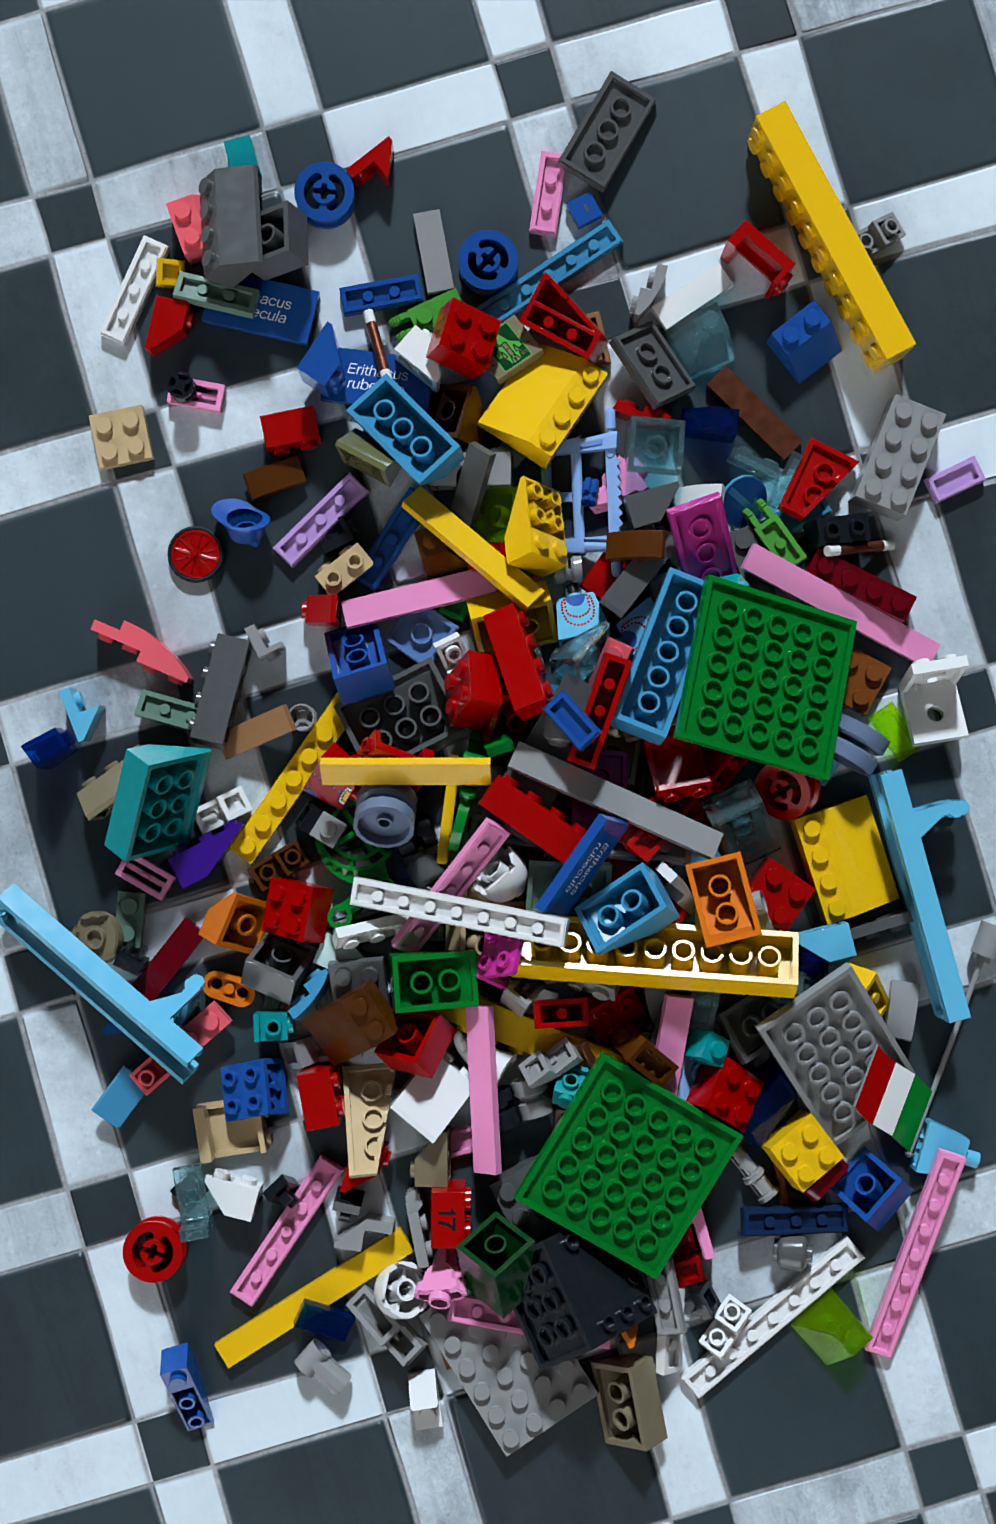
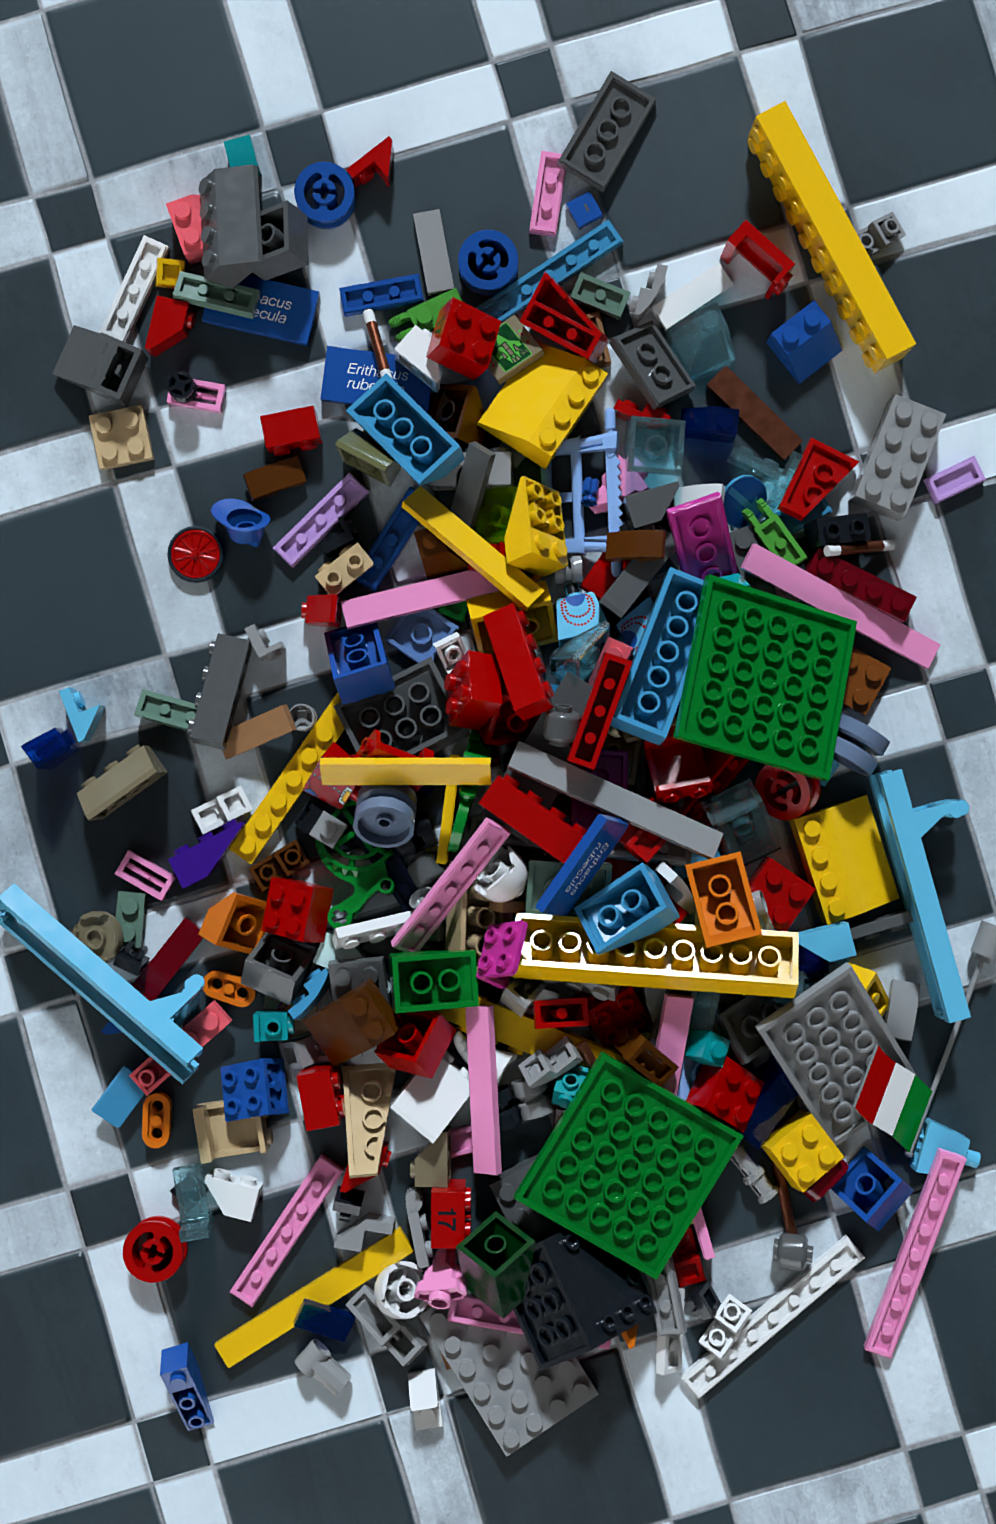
coral slope [91,620,194,686] -> none
teal slope [104,744,213,862] -> none
black tile [262,1174,300,1209] -> none
blue slope [297,321,346,399] -> none
white tile [350,877,570,948] -> none
green tile [481,733,515,758] -> none
blue tile [542,690,603,752] -> none
dark tan slope [590,1353,668,1452] -> none
dark blue tile [740,1203,848,1237] -> none
clear neon green slope [790,1288,873,1365] -> none
clear neon green tile [868,702,923,762] -> none
white bracket [898,654,969,747] -> none
none -> dark grey slope [52,325,149,407]
none -> orange plate [142,1092,172,1148]
none -> sand green plate [571,272,631,320]

